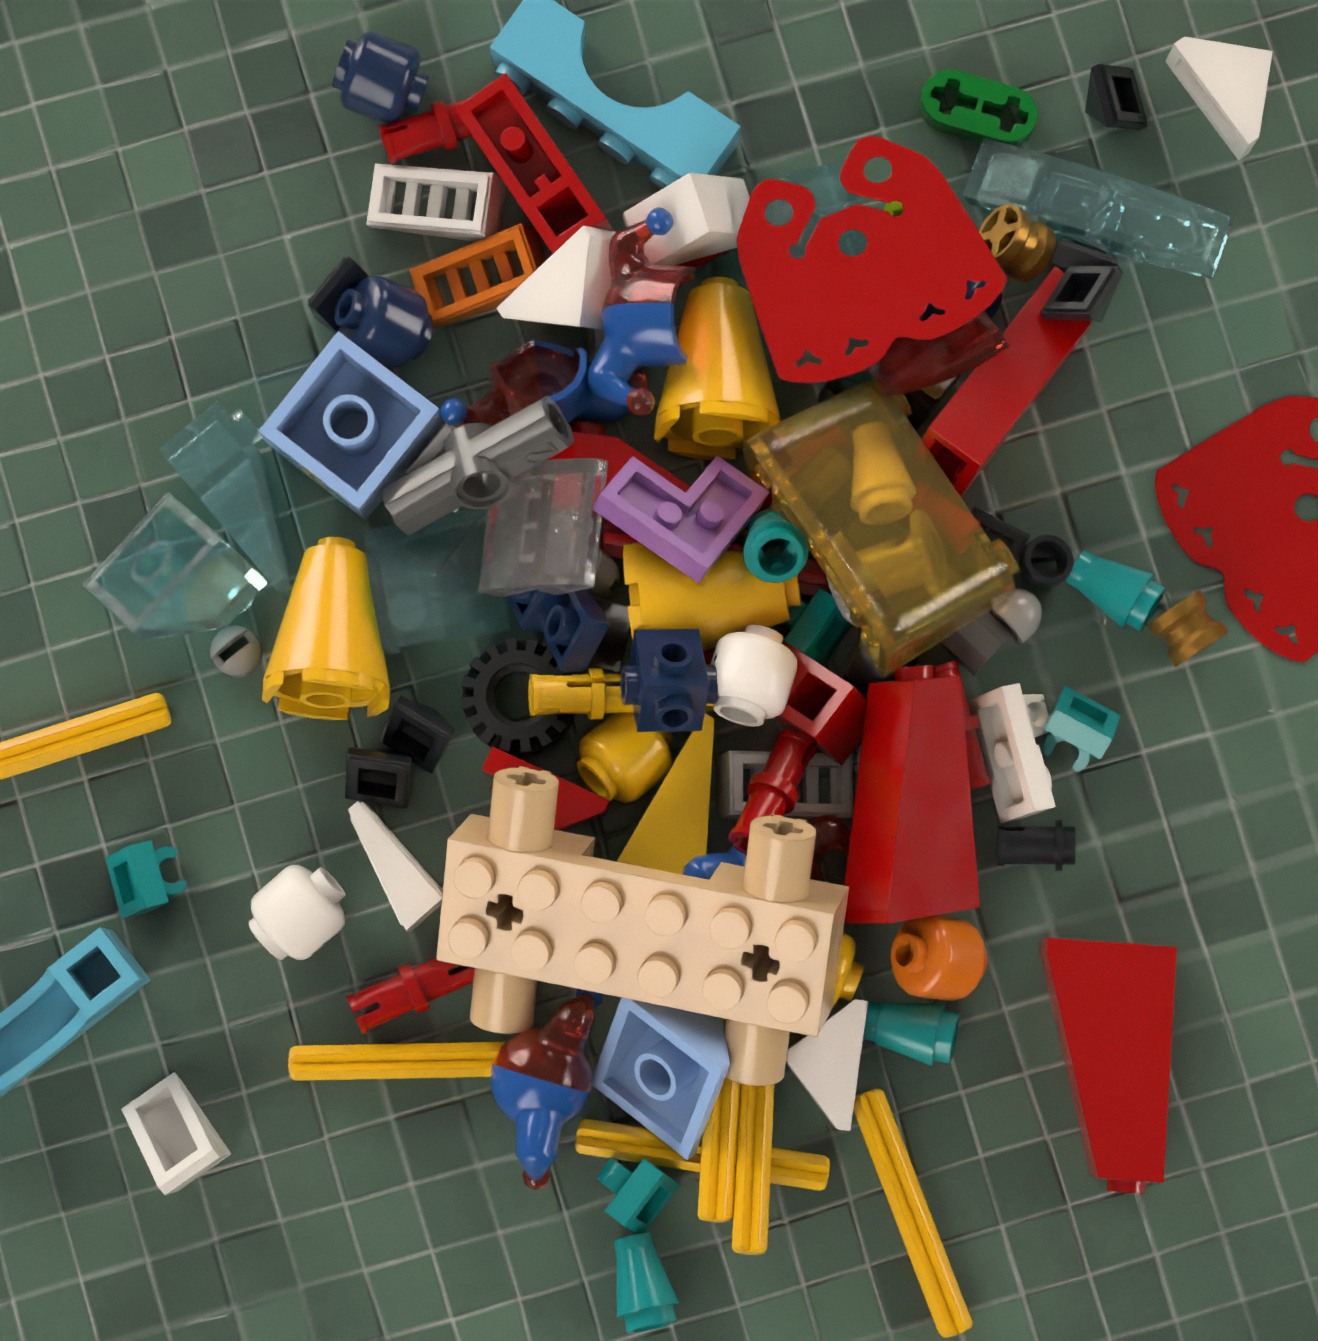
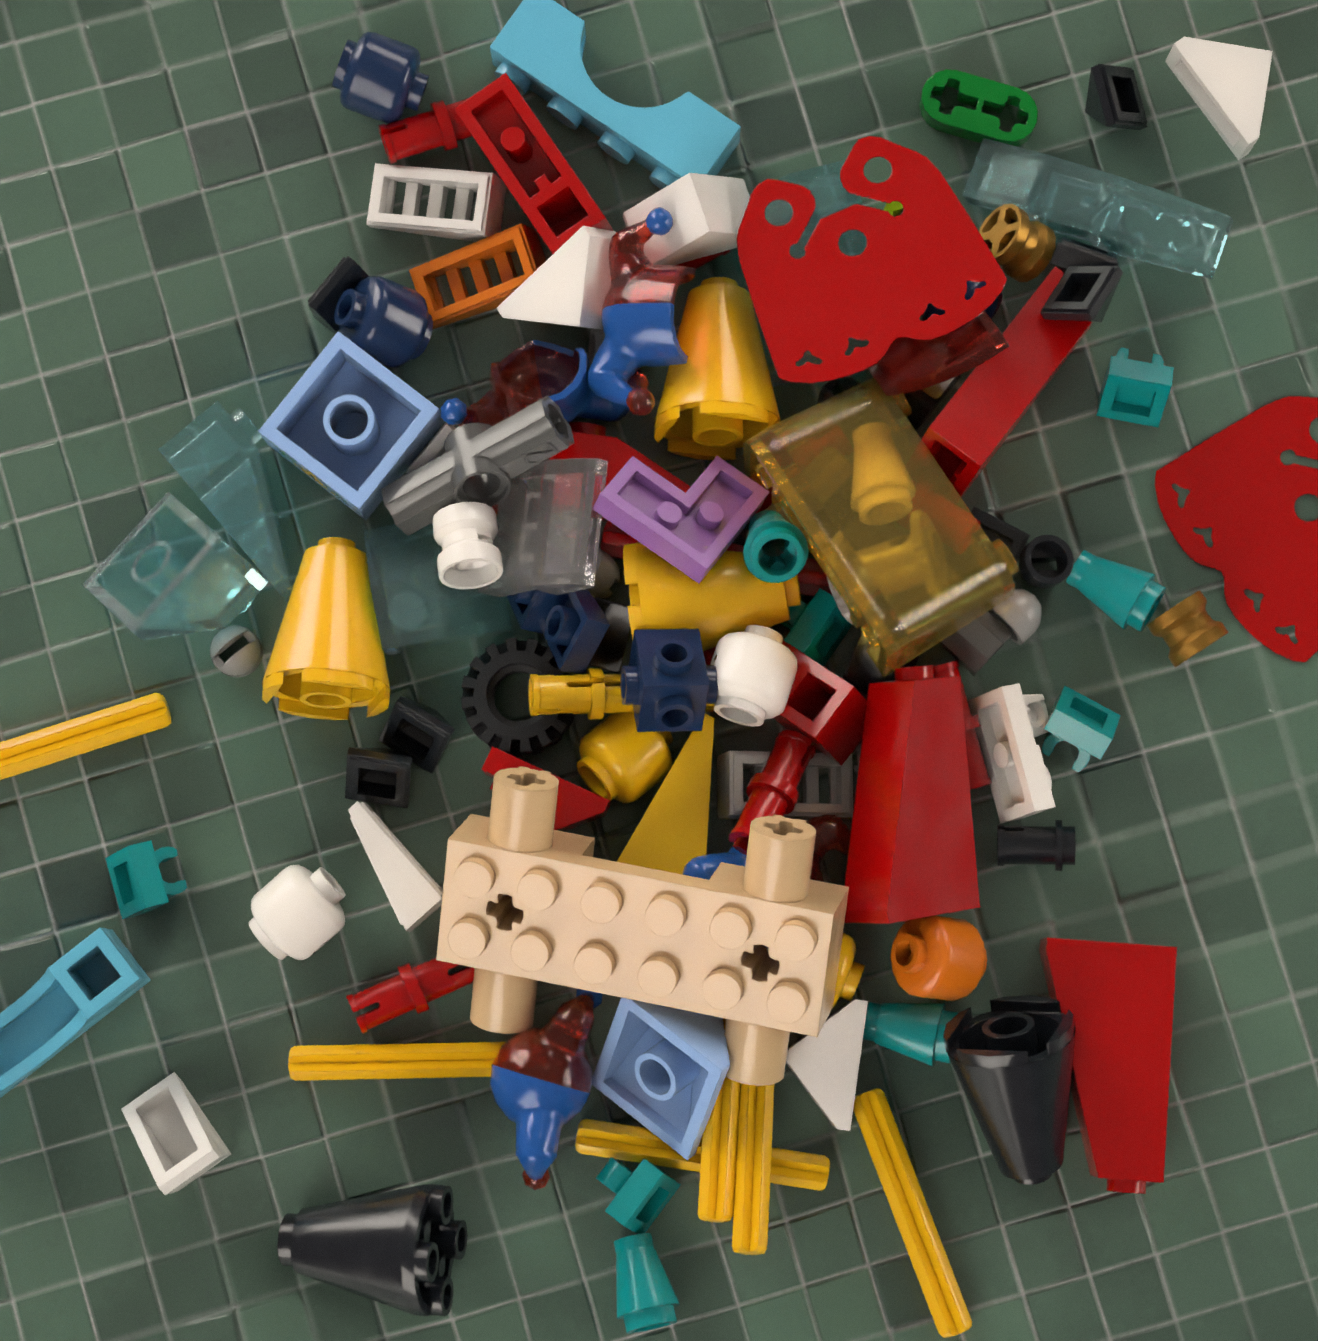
none -> black cone [277,1184,468,1316]
none -> white wheel [432,502,503,589]
none -> black cone [943,995,1076,1185]
none -> teal tile [1096,347,1174,428]

